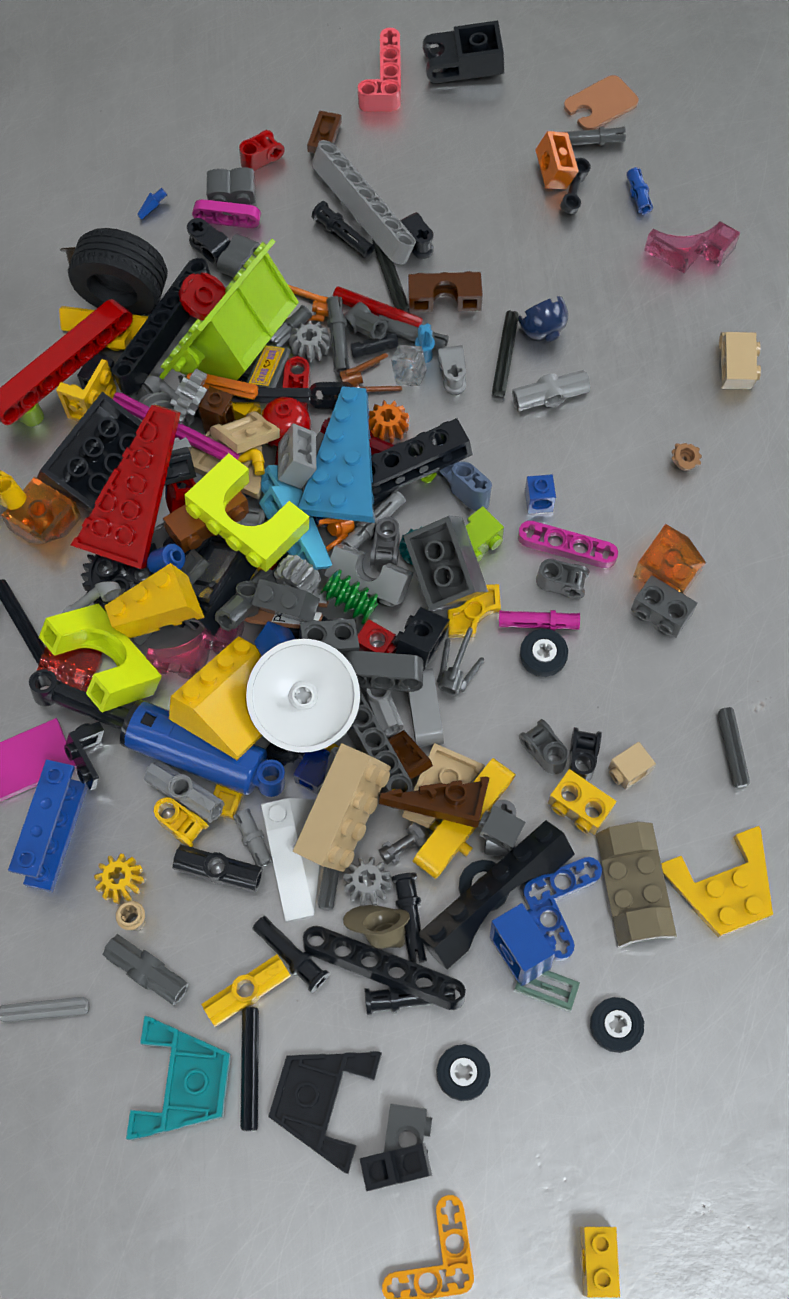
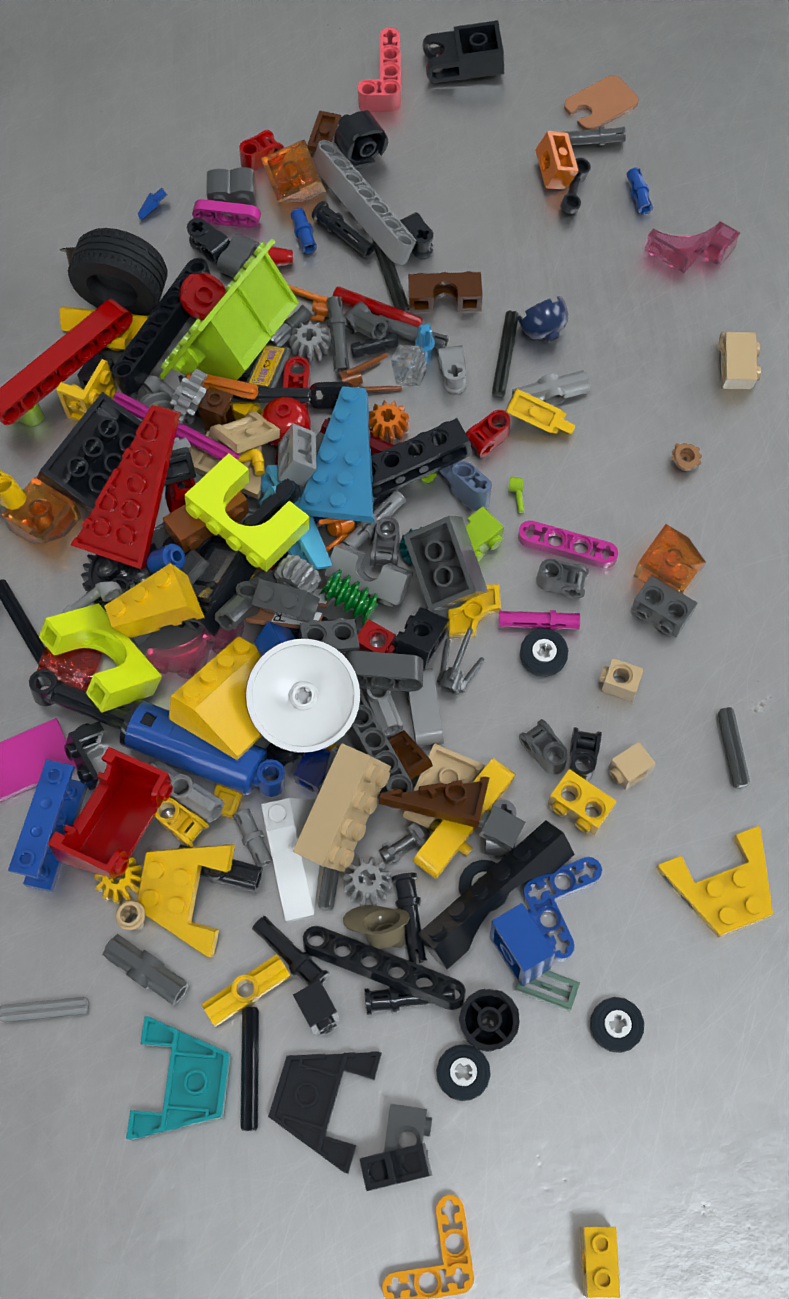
blue brick [525,474,556,514] -> none
dark tan piece [596,822,677,947] -> none
none -> red windscreen [48,747,173,879]
none -> yellow wing [137,844,235,957]
none -> black hinge [242,478,303,526]
none -> clear orange slope [261,139,326,203]
none -> red cone [268,246,293,267]
none -> blue pin [290,208,317,254]
none -> black brick [293,979,340,1036]
none -> black brick [334,110,388,168]
none -> black cylinder [459,989,520,1052]
none -> red piece [466,410,511,458]
none -> yellow hinge [505,388,576,434]
none -> lime hand [508,477,524,513]
none -> tan brick [599,658,644,702]

